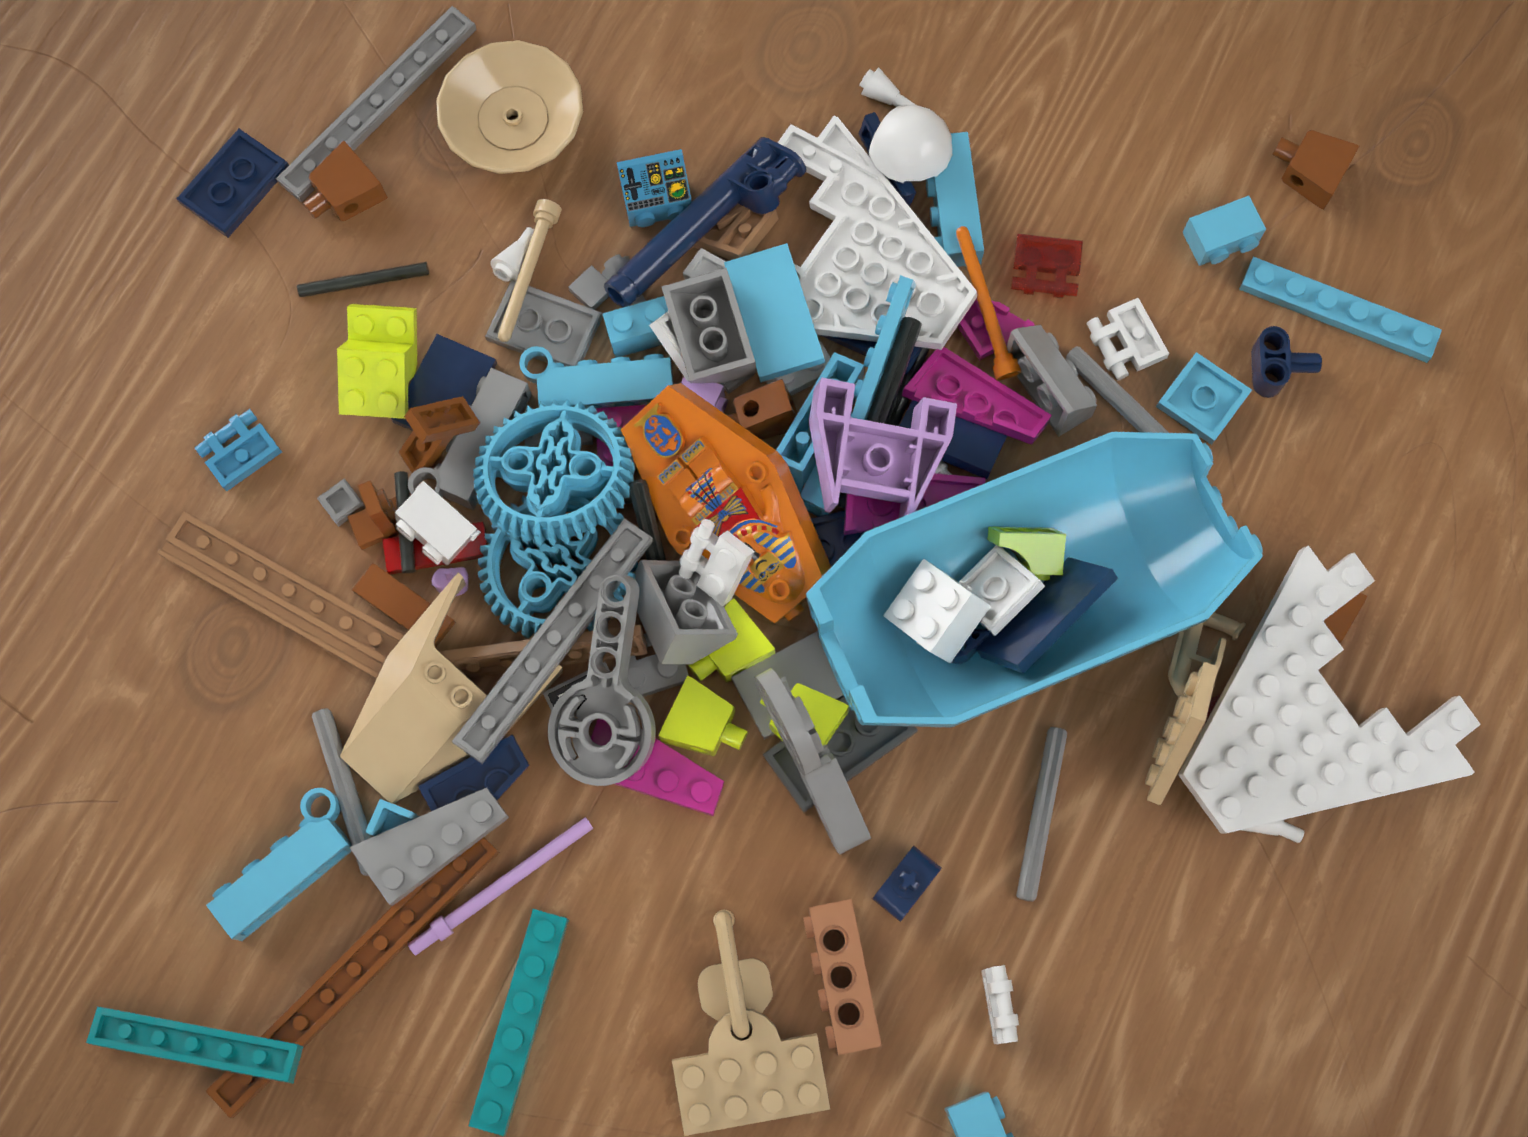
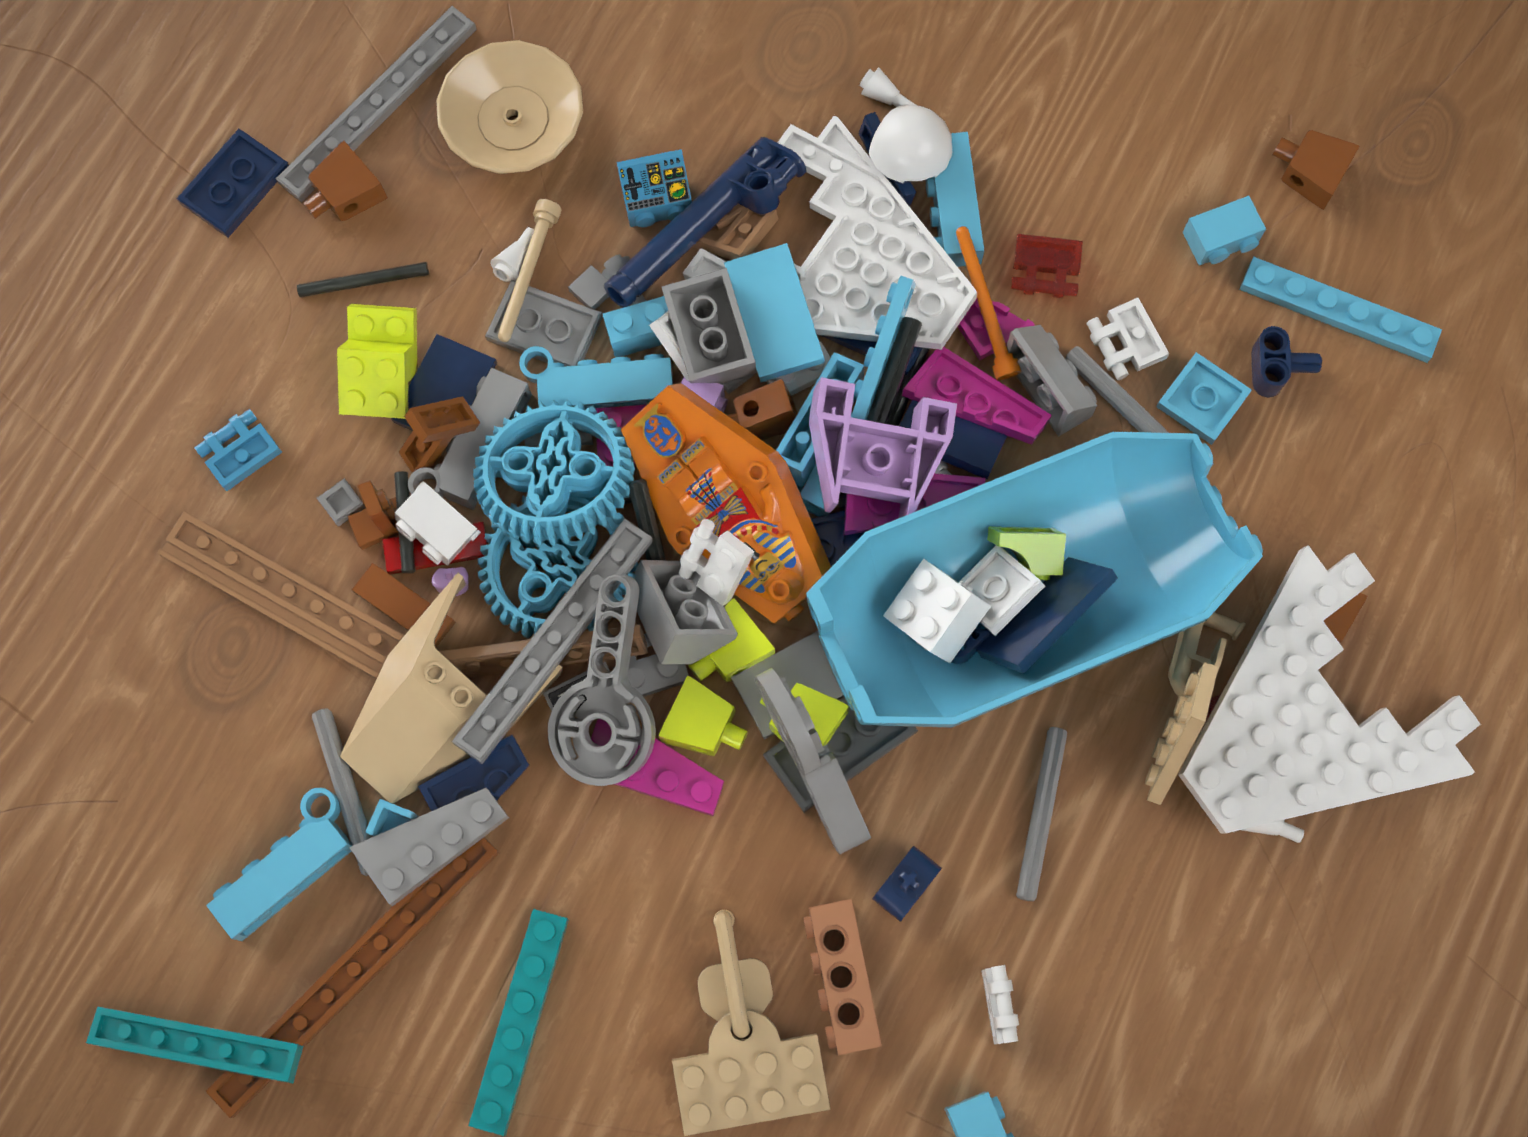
lavender bar [407,817,593,956] -> none

